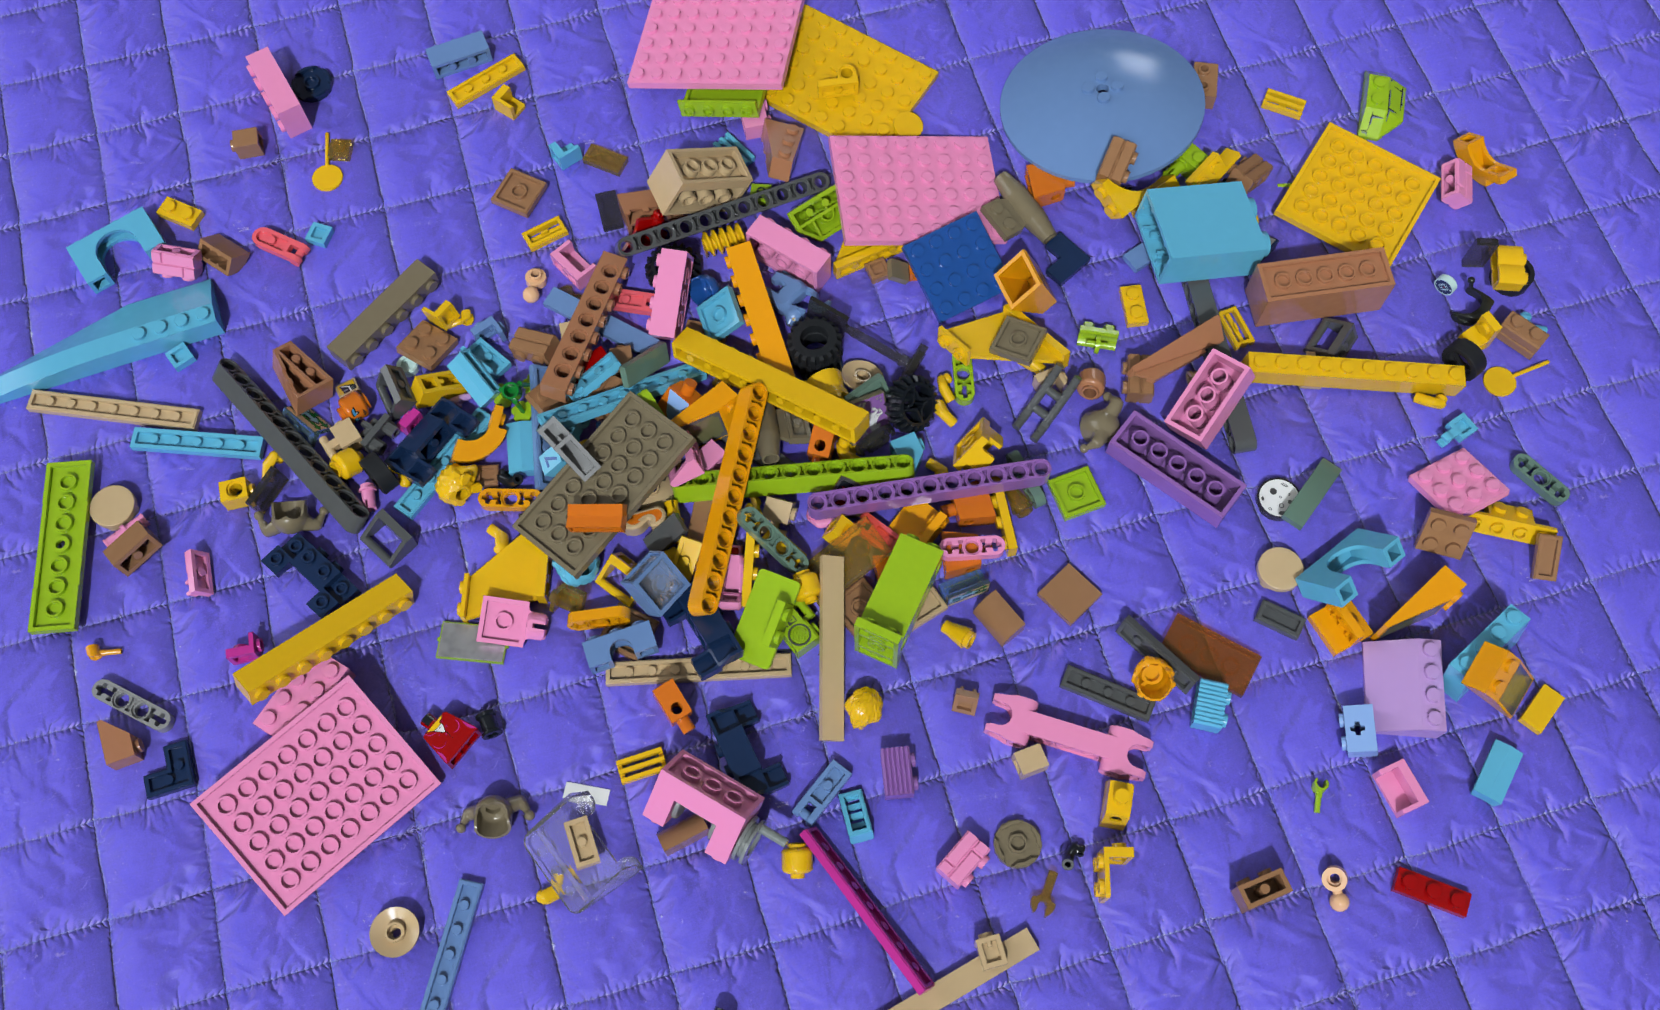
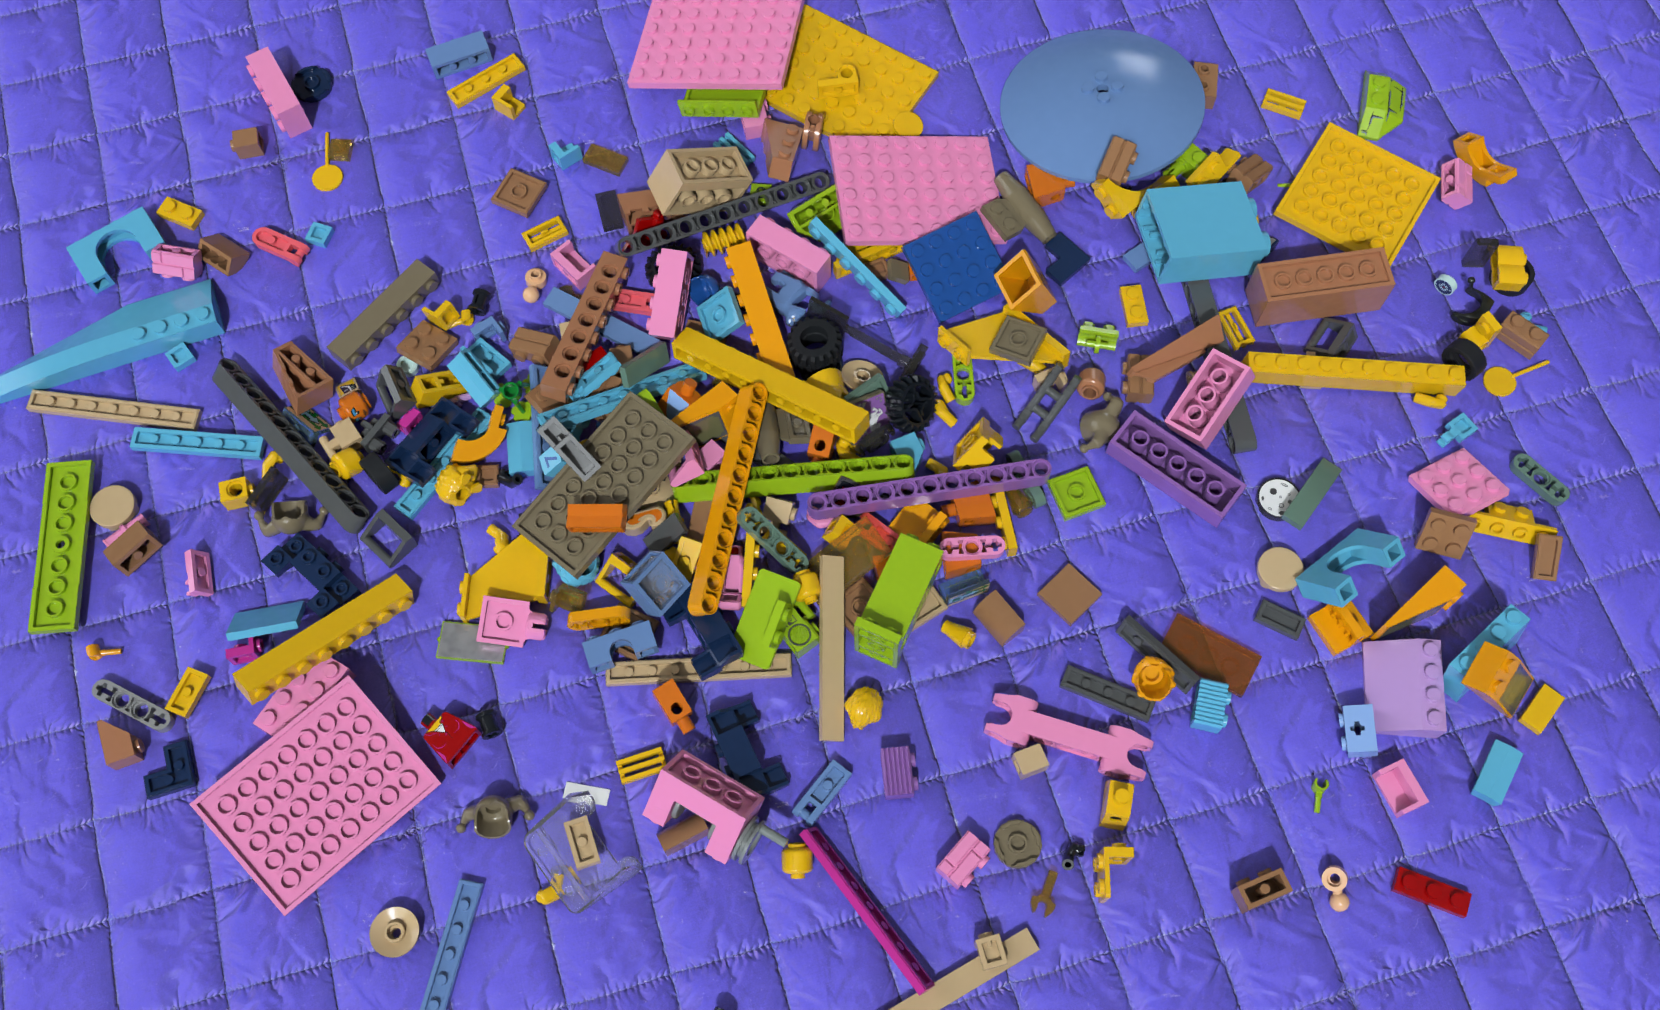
bright pink pin [358,482,377,512] -> none
light orange beam [478,488,541,511] -> none
medium azure slope [838,789,874,844] -> none
medium nougat tile [952,686,980,716] -> none
none -> yellow plate [164,667,212,719]
none -> medium azure tile [226,601,306,641]
none -> black bush [467,288,492,316]
none -> nougat head [801,111,824,152]
none -> medium azure plate [808,216,906,318]

